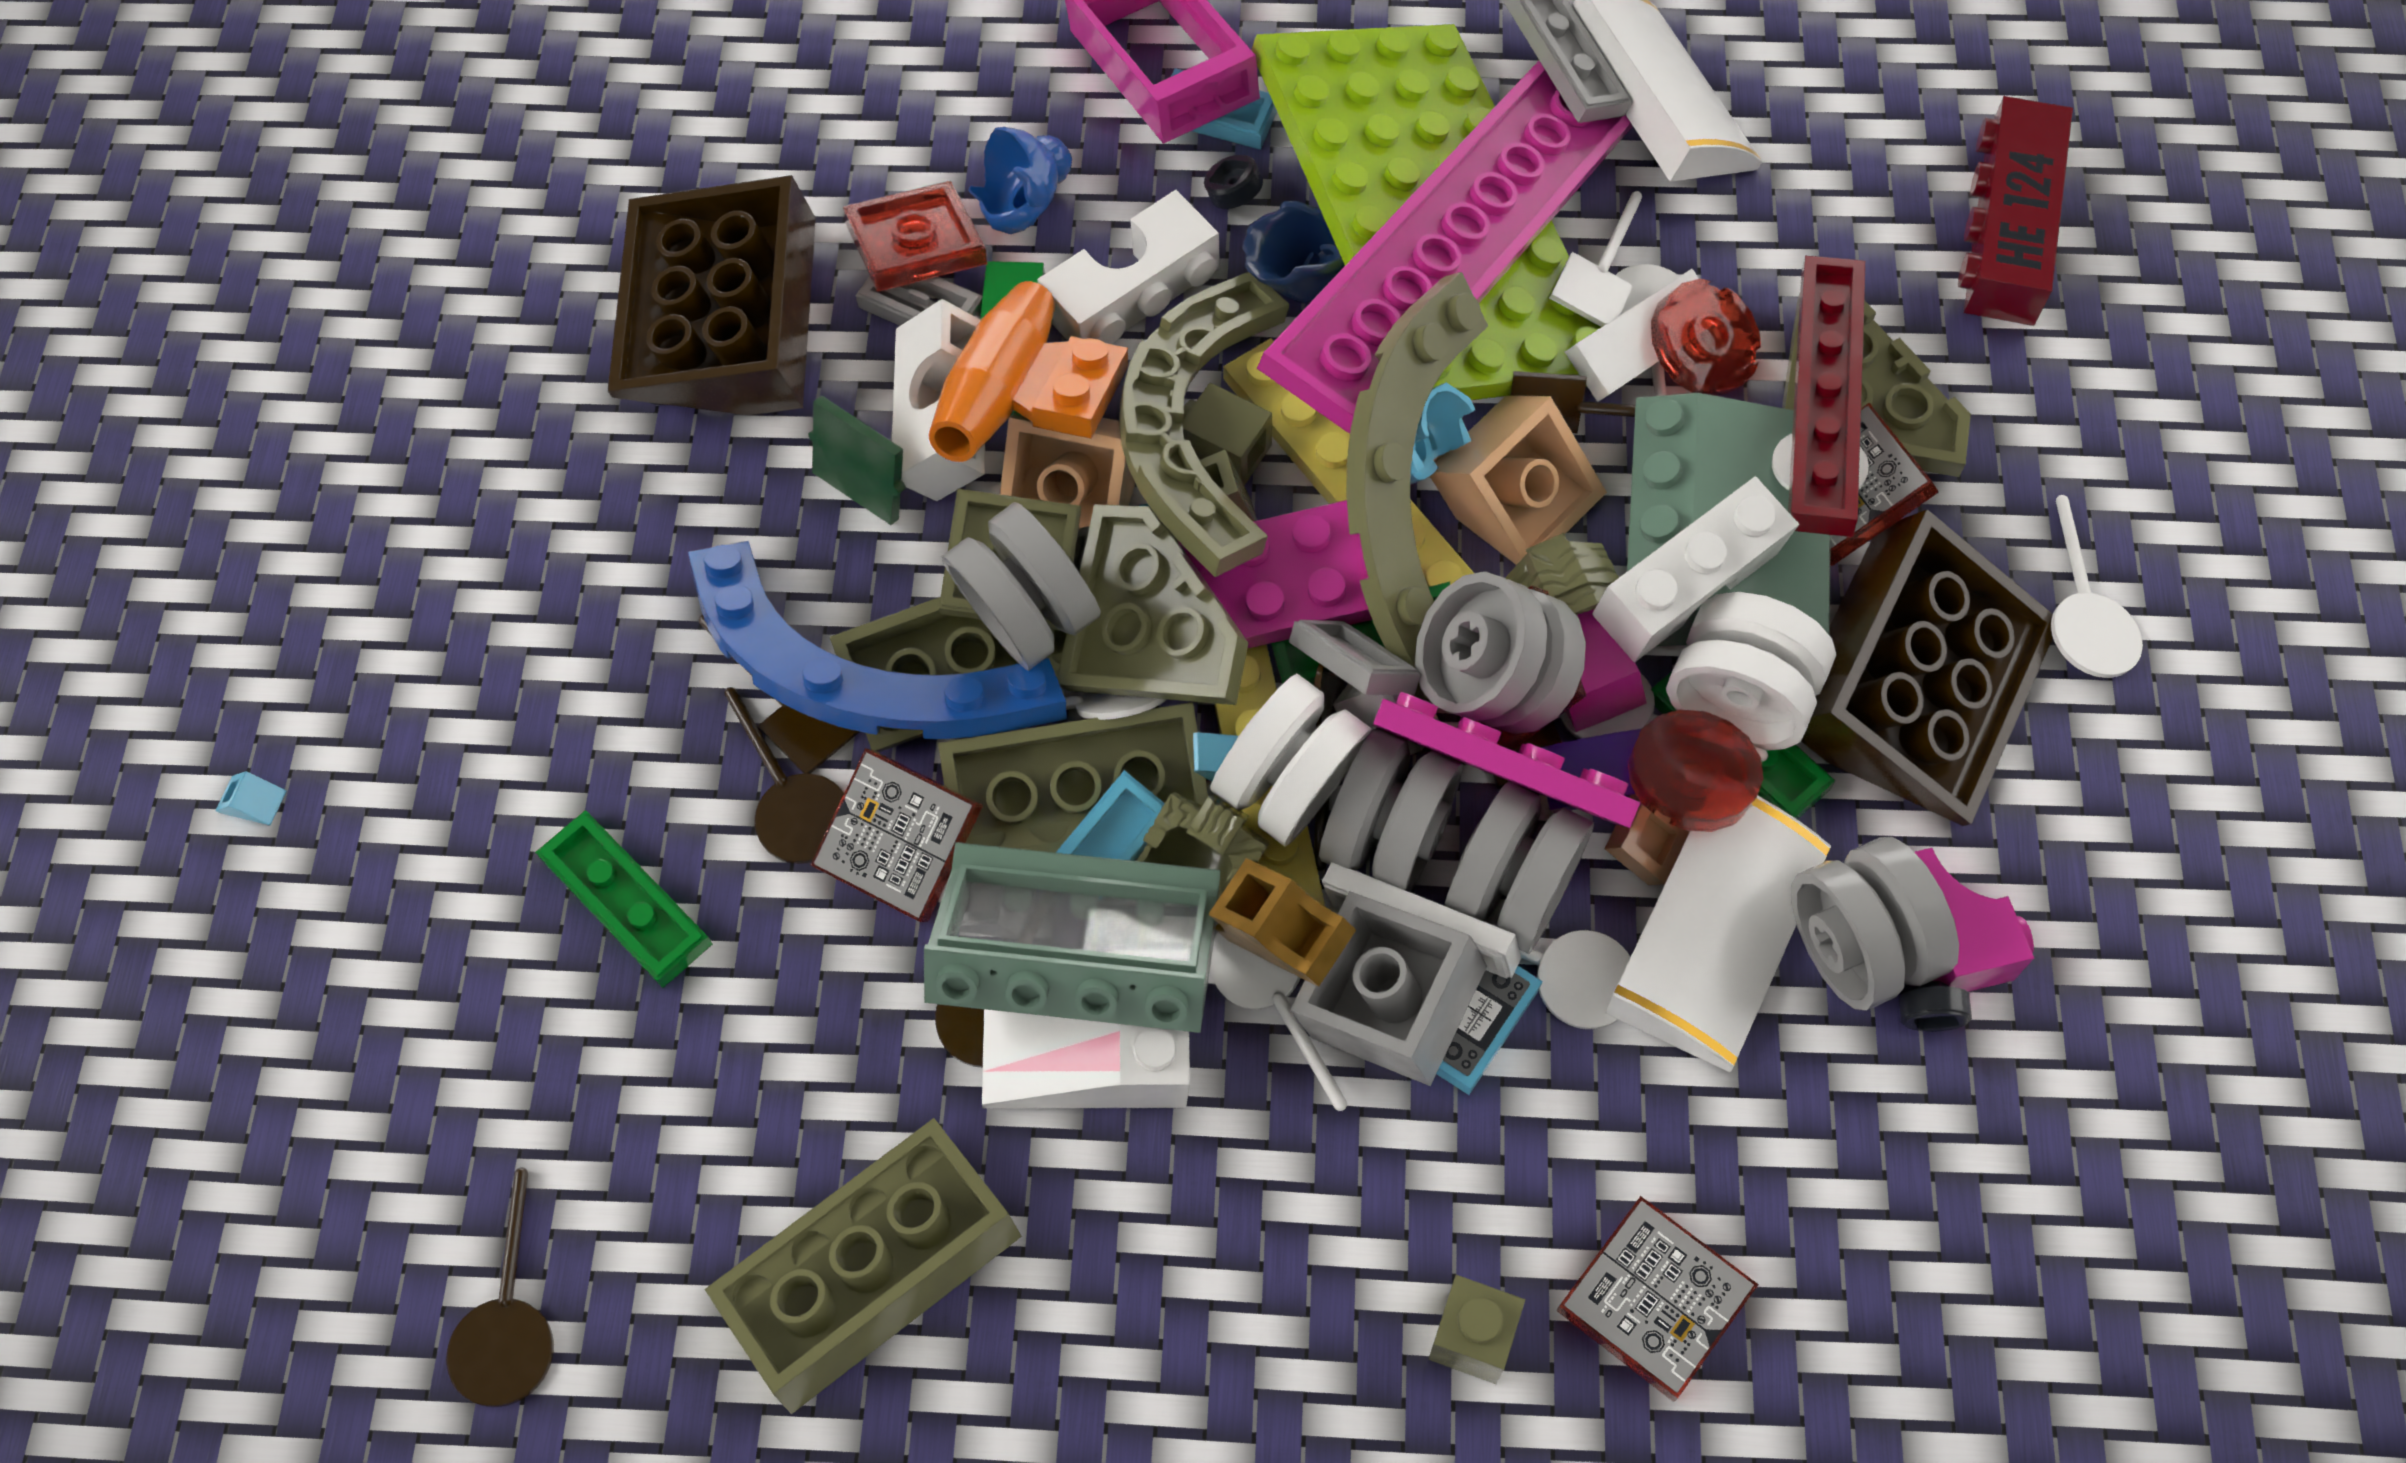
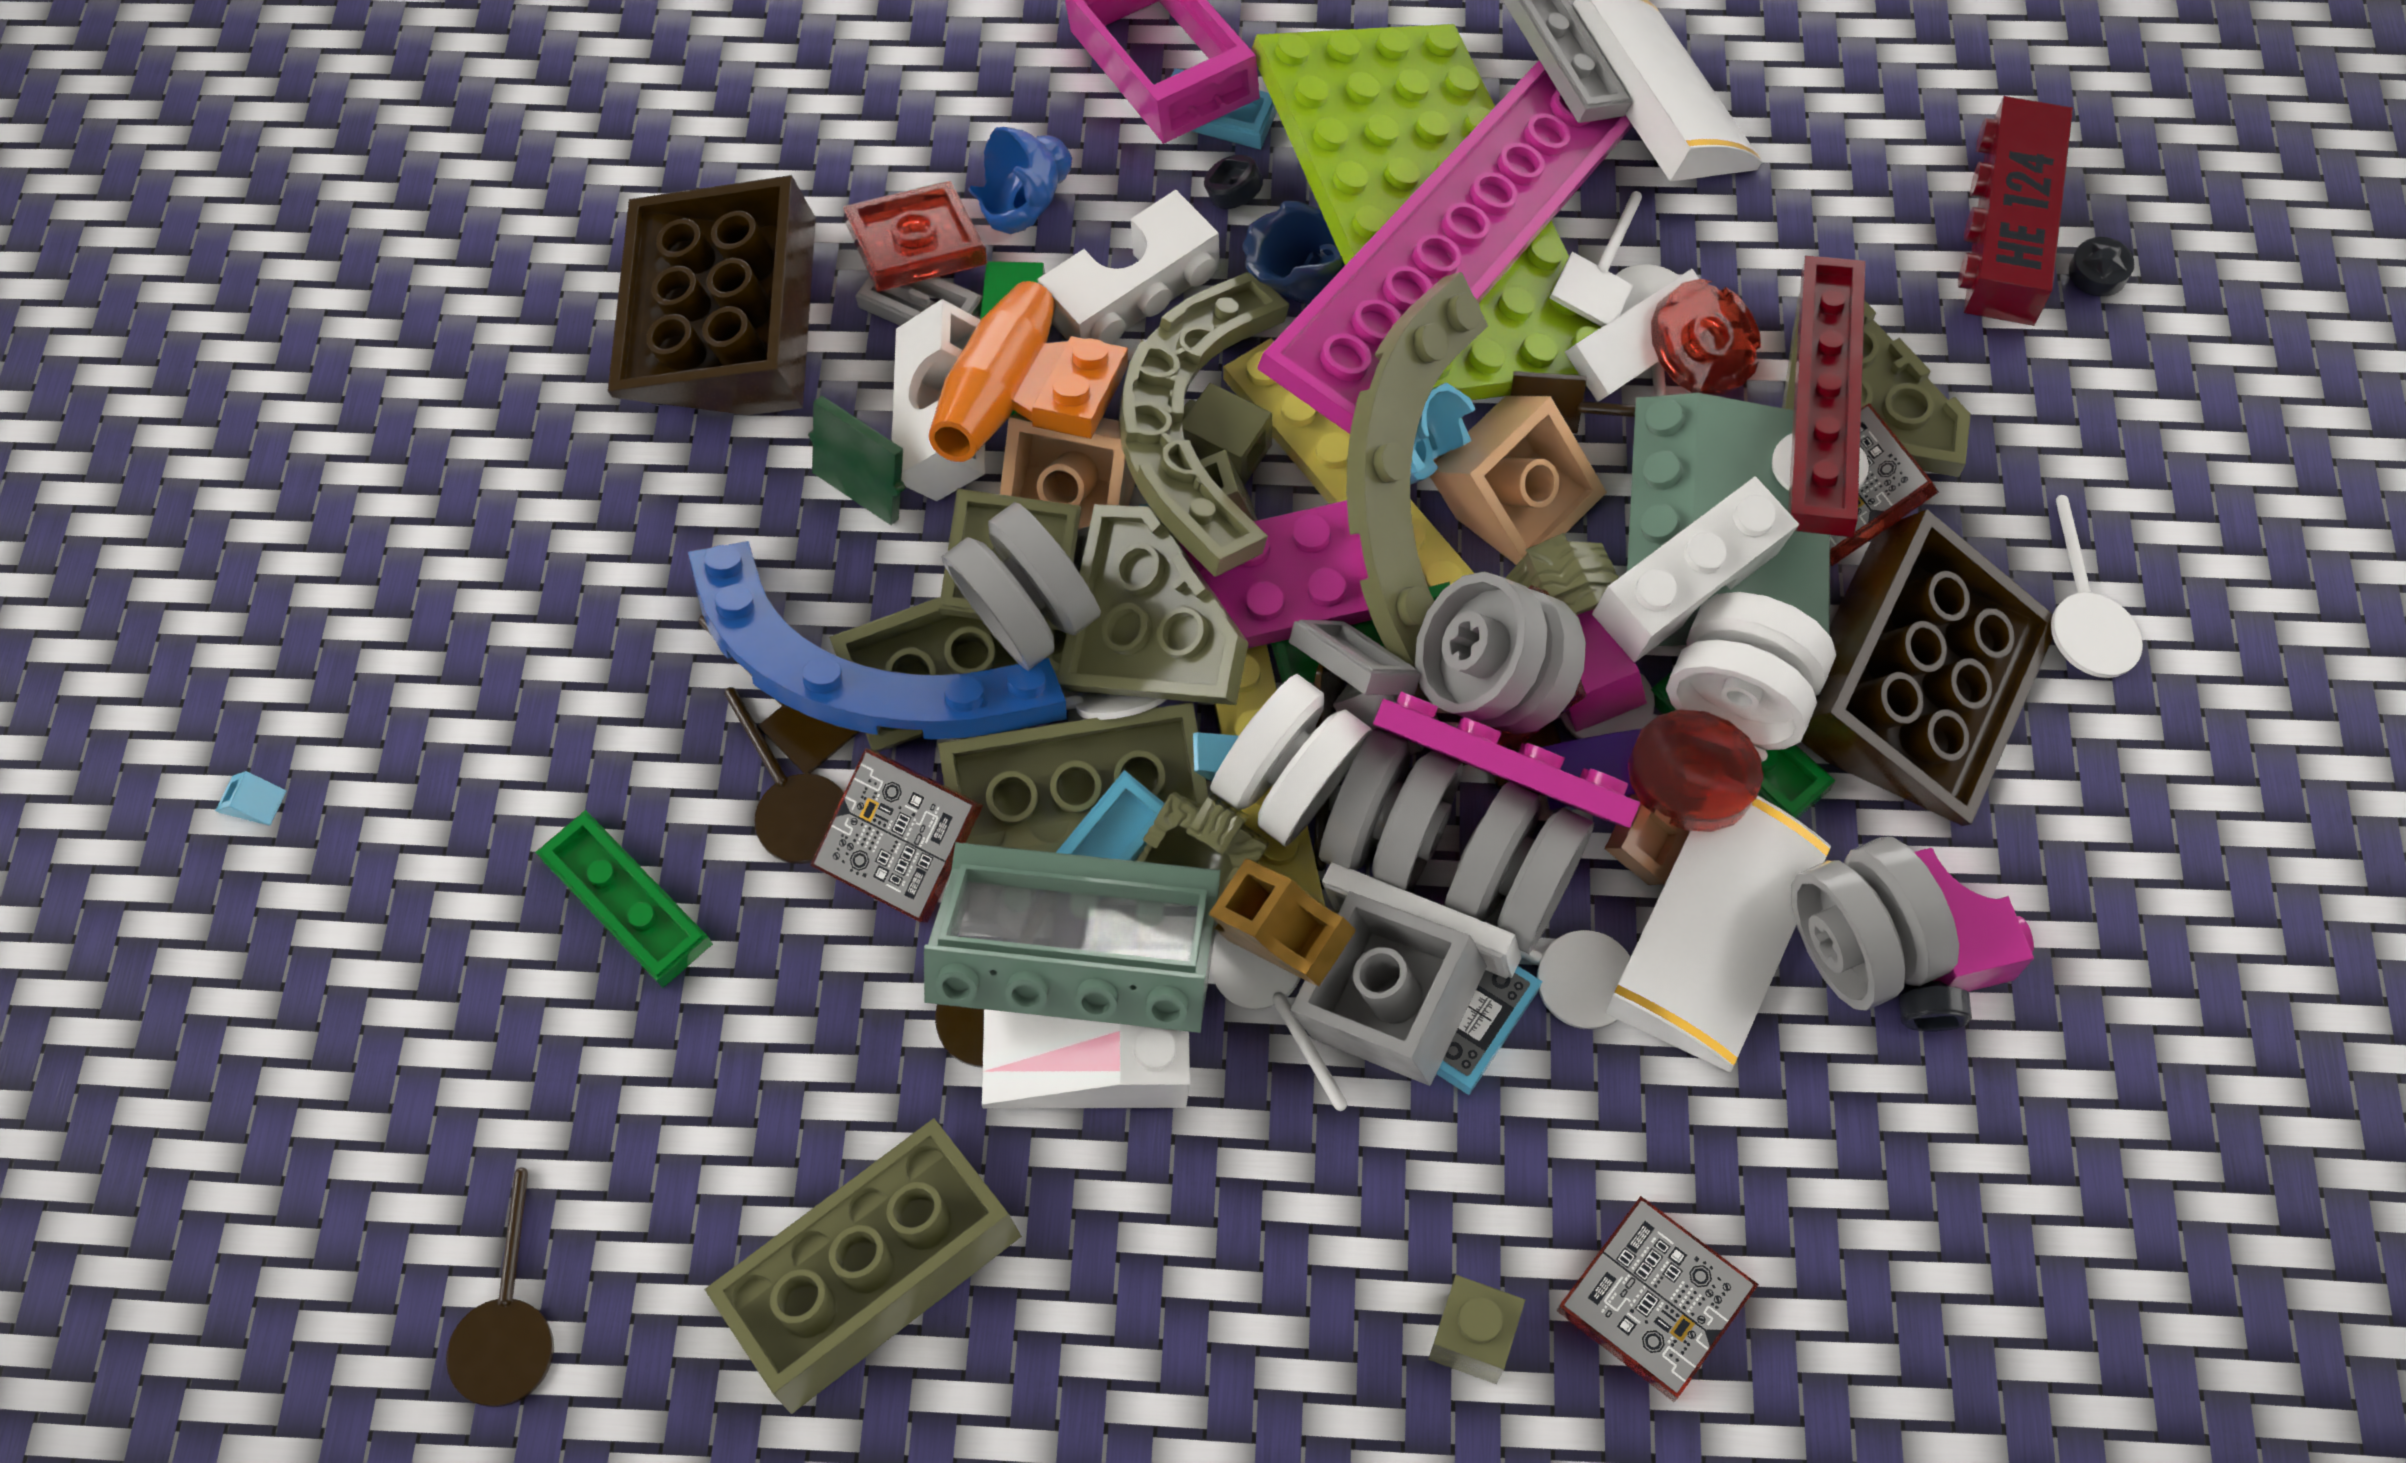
none -> black tile [2069,237,2134,297]

